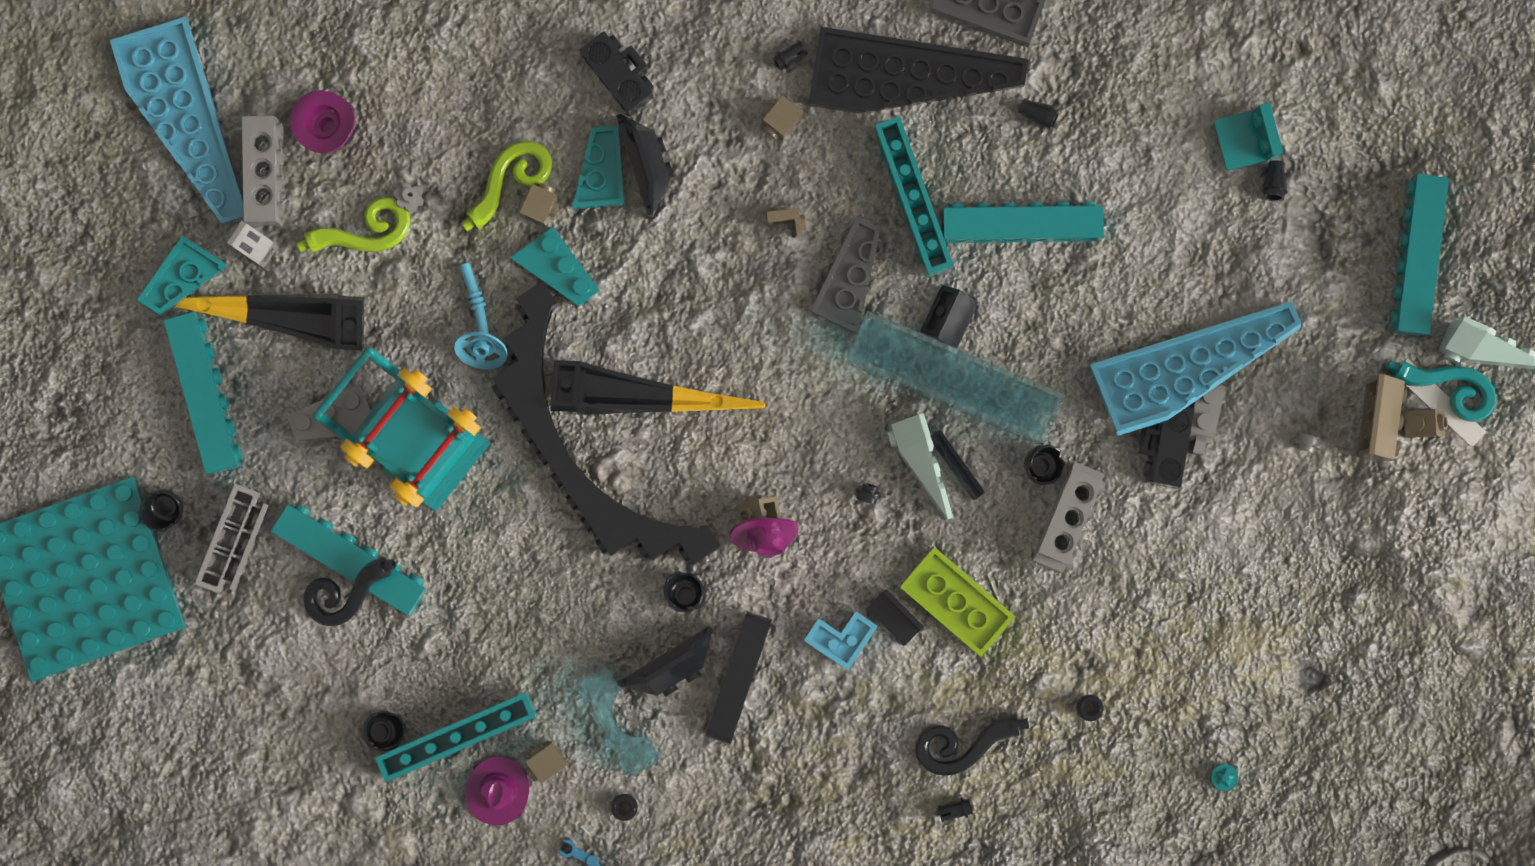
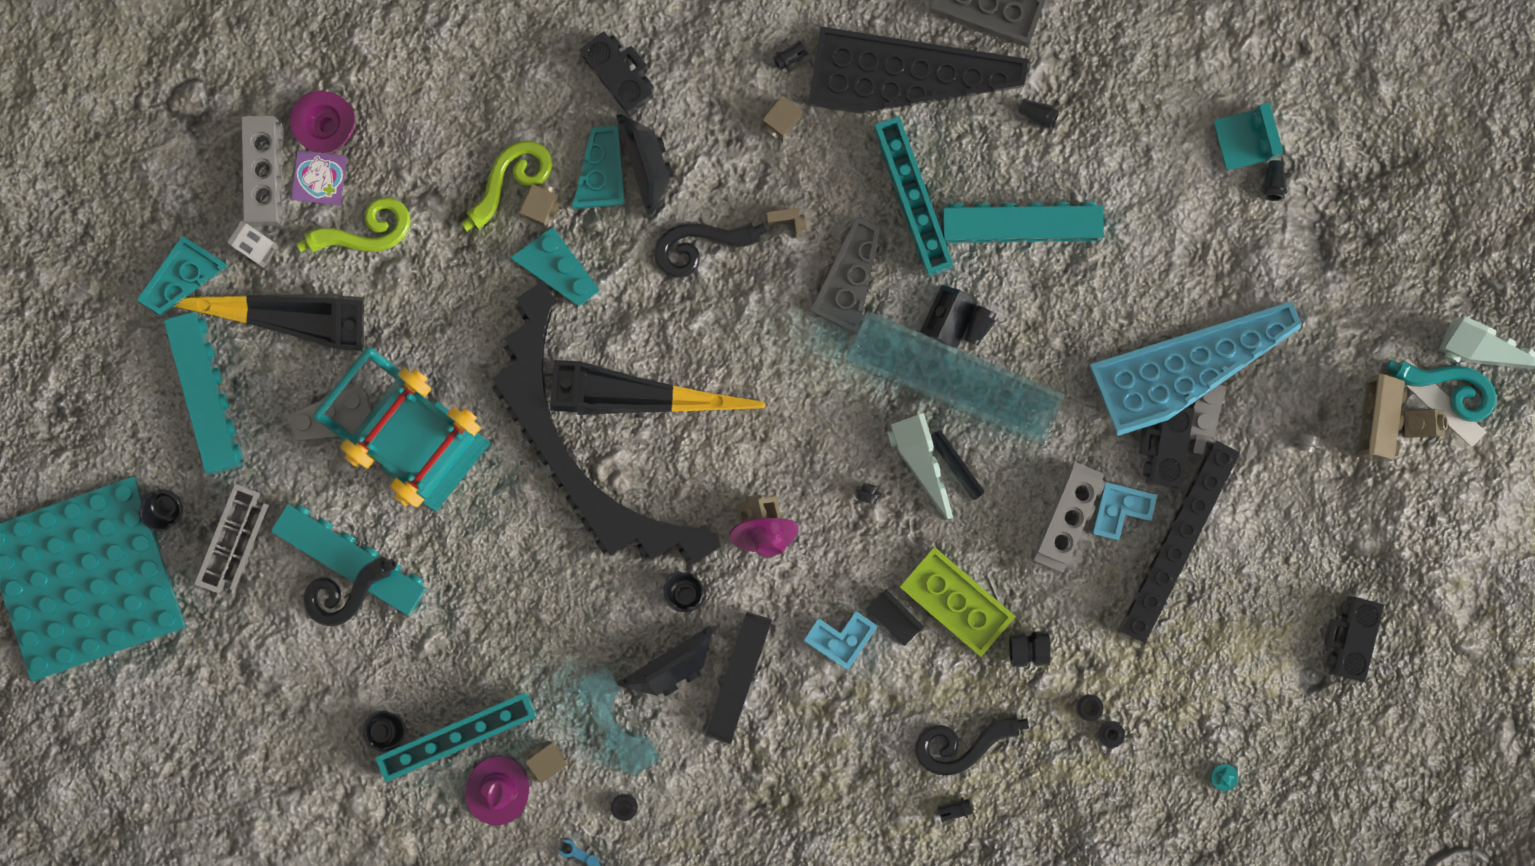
medium azure wing [110,17,244,225] -> none
light grey plant [394,184,424,212] -> none
medium azure dish [454,263,507,370] -> none
black hair [1024,444,1065,485] -> none
teal brick [1389,174,1449,337] -> none
none -> sticker [291,151,347,205]
none -> black plant [654,222,767,278]
none -> black cone [965,305,997,346]
none -> black wheel [1009,631,1051,667]
none -> medium azure plate [1092,482,1158,541]
none -> black plate [1098,721,1125,748]
none -> black brick [1117,440,1240,644]
none -> black piece [1324,596,1385,683]

